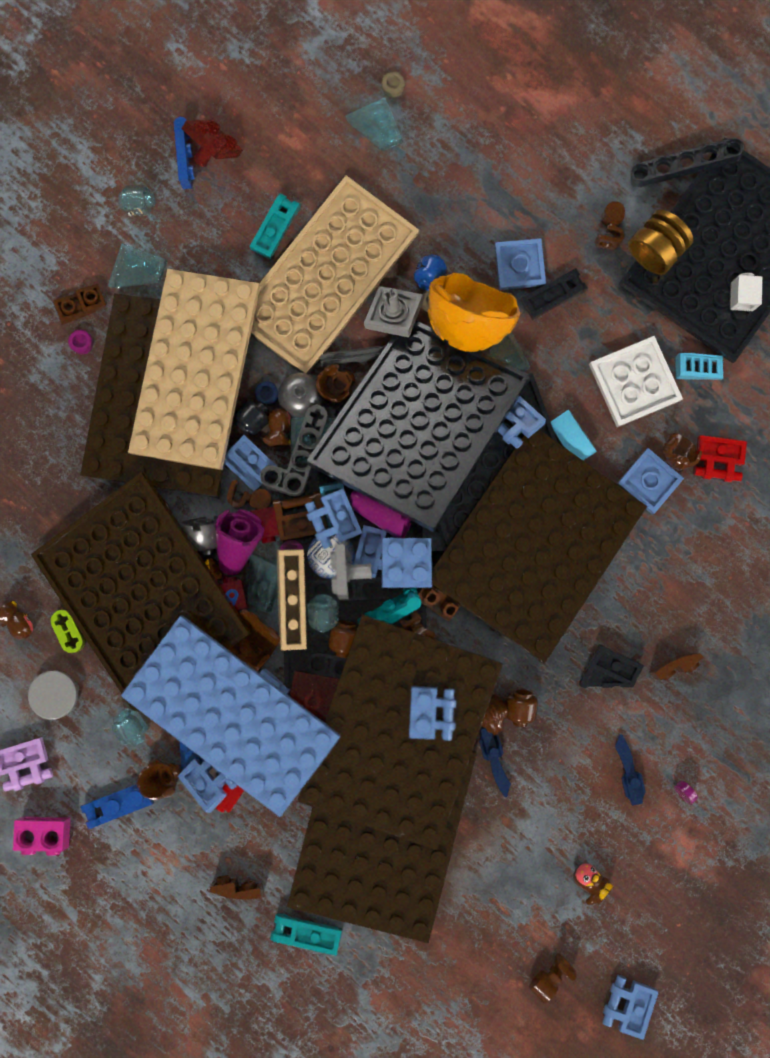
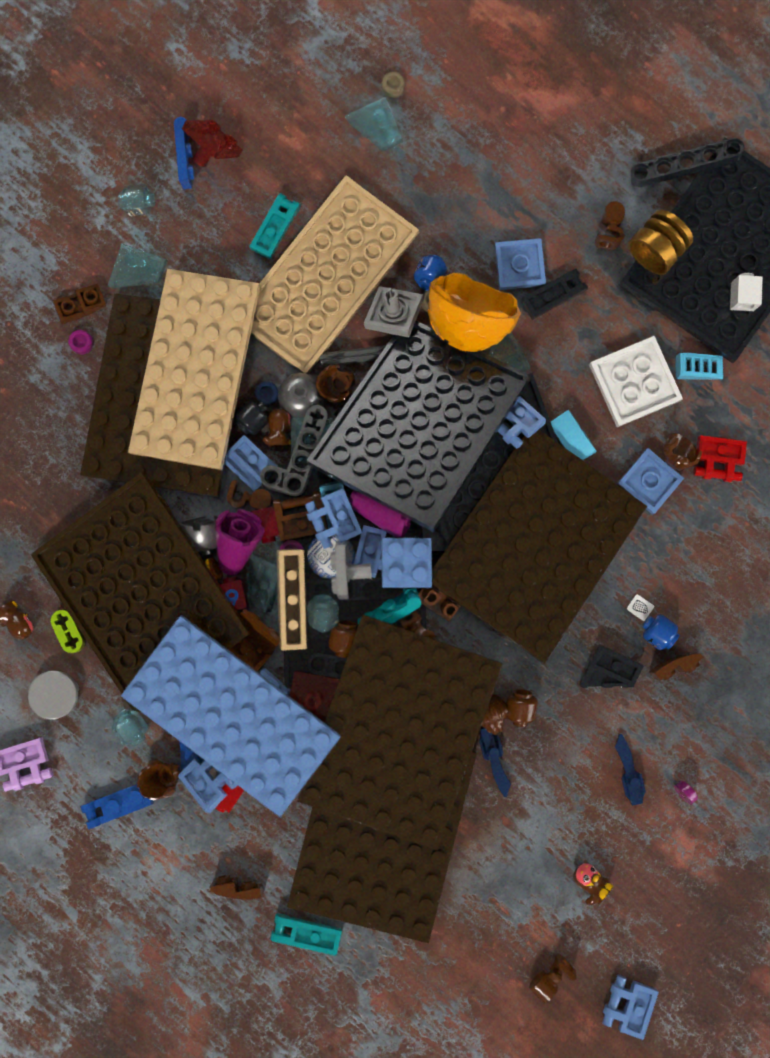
dark pink brick [13,816,71,856] -> none
medium blue plate [409,686,456,740] -> none
none -> white sticker [627,594,654,621]
none -> blue head [642,614,680,650]

